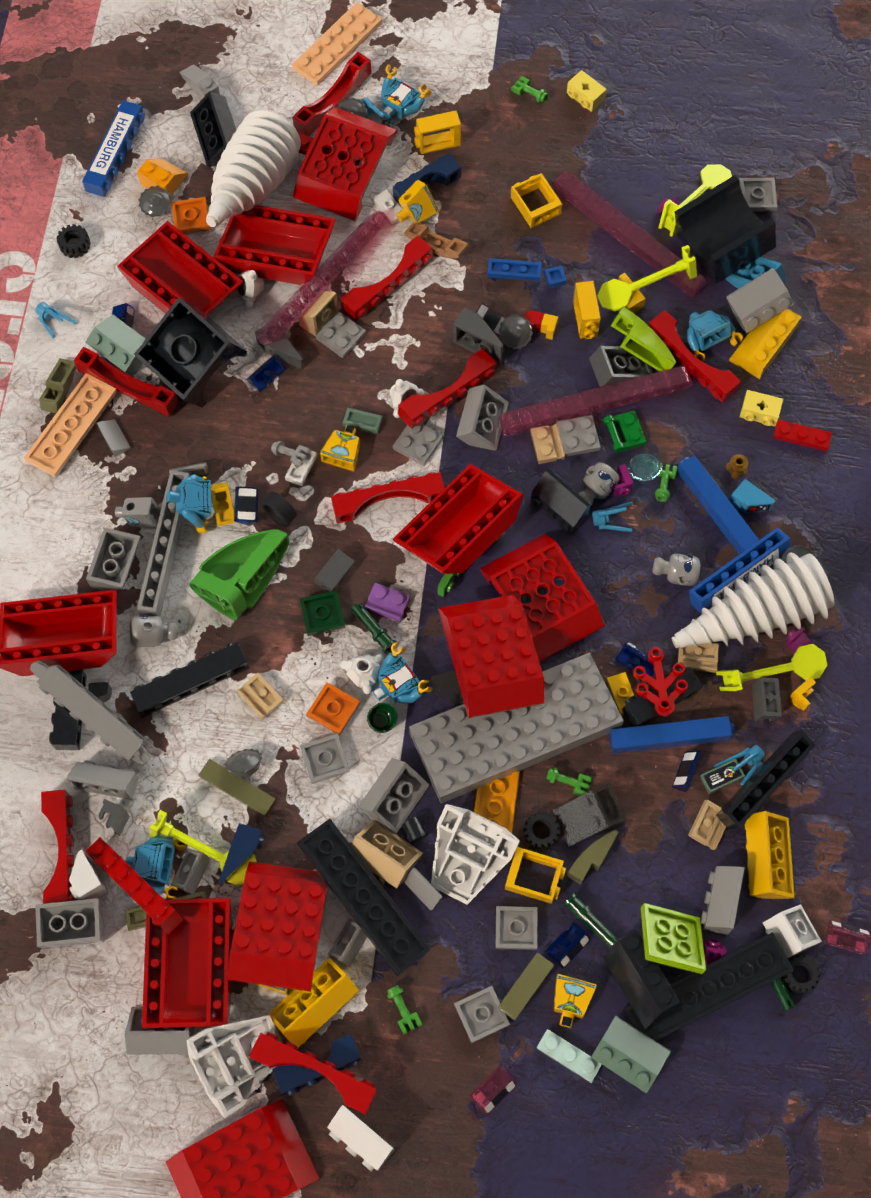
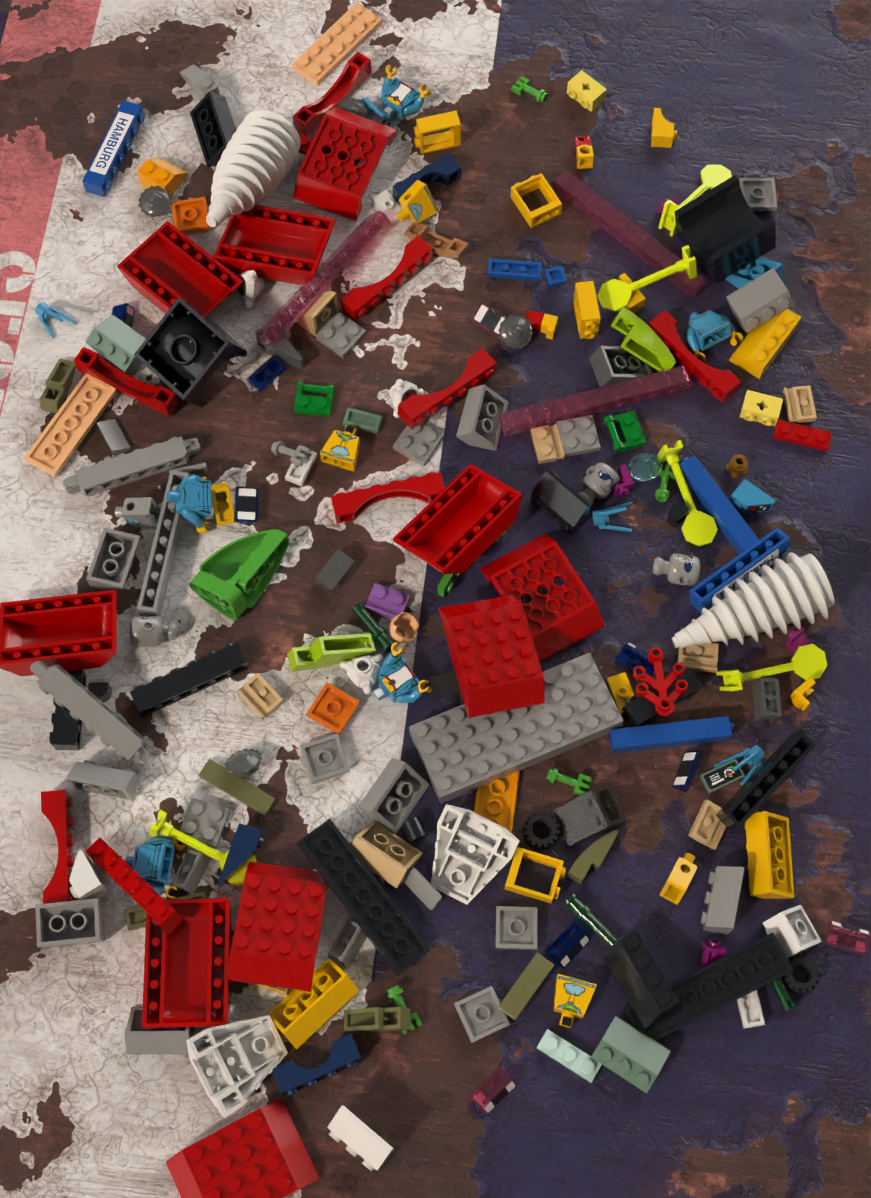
black tyre [57,224,91,258] -> none
dark grey hinge [99,799,130,836] -> none
red arch [249,1032,378,1116] -> none
black tyre [261,491,297,526] -> none
dark green plate [299,590,345,636] -> none
dark green hair [367,702,398,733] -> none
dark grey slope [453,308,503,365] -> none
lime plate [641,903,706,974] -> none
none -> light grey hinge [63,436,201,497]
none -> light grey plate [180,798,230,849]
none -> lime slope [287,633,376,672]
none -> green plate [293,381,334,417]
none -> olive slope [344,1007,410,1032]
none -> light nougat hair [390,612,419,643]
none -> yellow leg [574,135,594,169]
none -> yellow arch [651,108,677,148]
none -> neon yellow piece [656,440,718,547]
none -> yellow torso [659,853,697,905]
none -> black brick [667,503,689,528]
none -> white plate [737,990,765,1029]
none -> tan plate [783,385,817,423]

